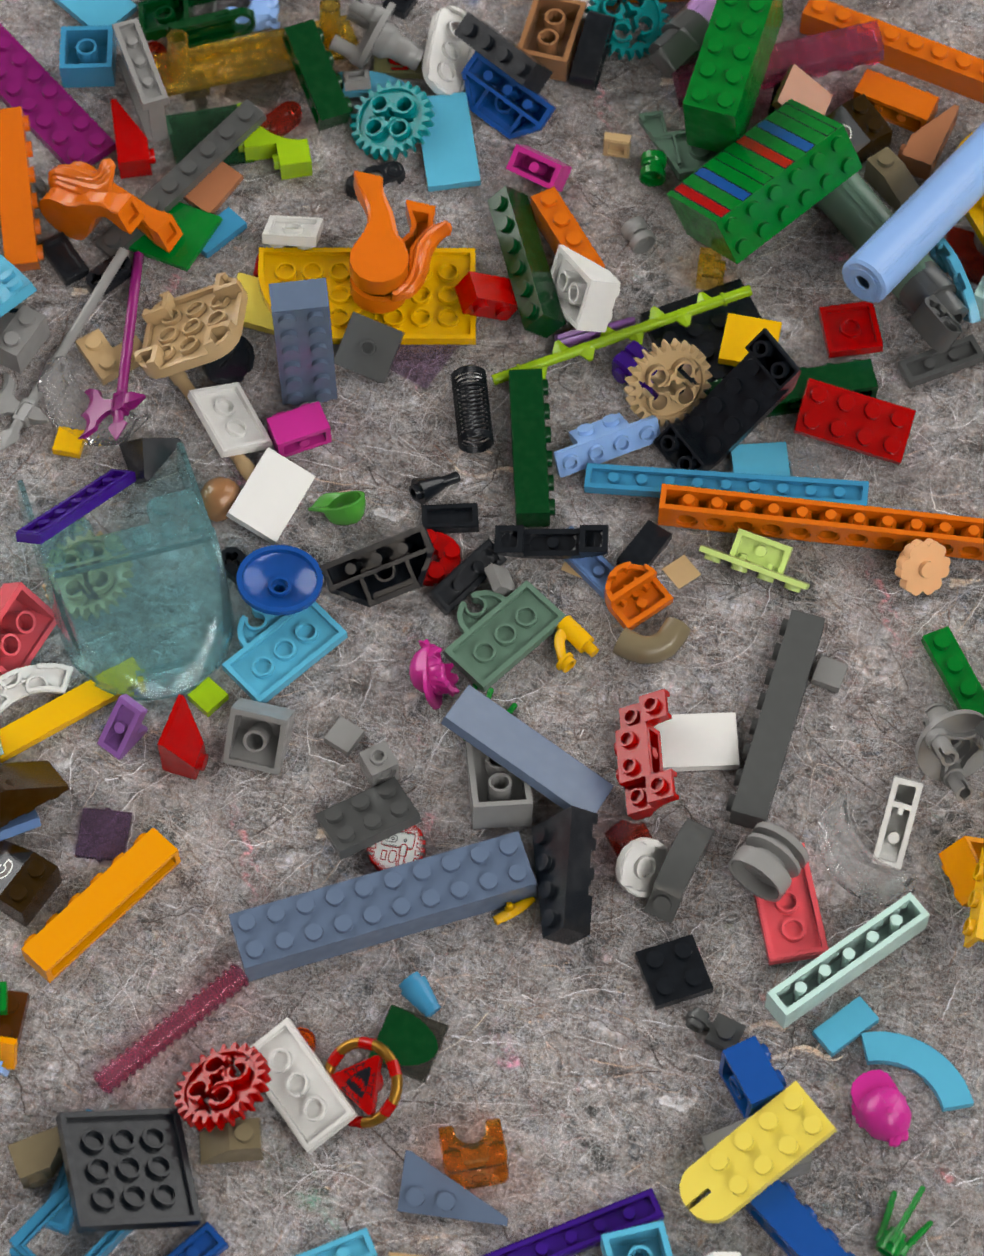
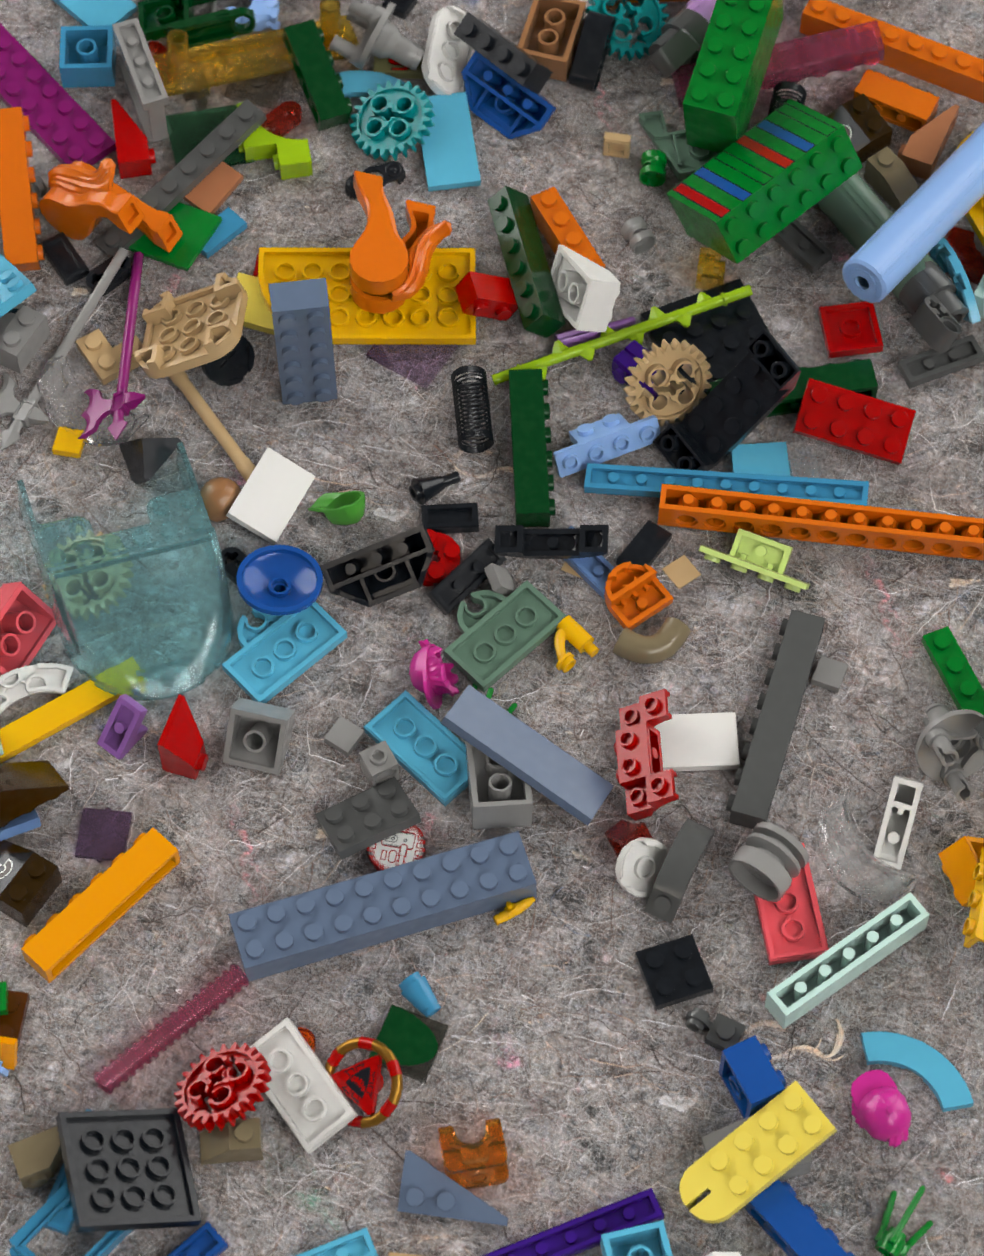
dark purple tile [15,469,137,544] -> none
white tile [187,382,273,458] -> none
lime tile [187,677,229,717] -> none
white plate [262,215,323,250] -> none
dark pink brick [266,401,332,458] -> none
dark grey plate [334,312,405,384] -> none
light grey tile [343,69,371,91] -> none
dark pink brick [506,144,572,191] -> none
black wedge [531,806,598,945] -> none
yellow tile [718,313,782,366] -> none
nougat tile [772,64,833,115] -> none
medium azure tile [812,996,880,1057] -> none
light nougat plant [895,538,951,596] -> none
none -> medium azure tile [364,690,468,806]
none -> dark grey plate [773,220,833,273]

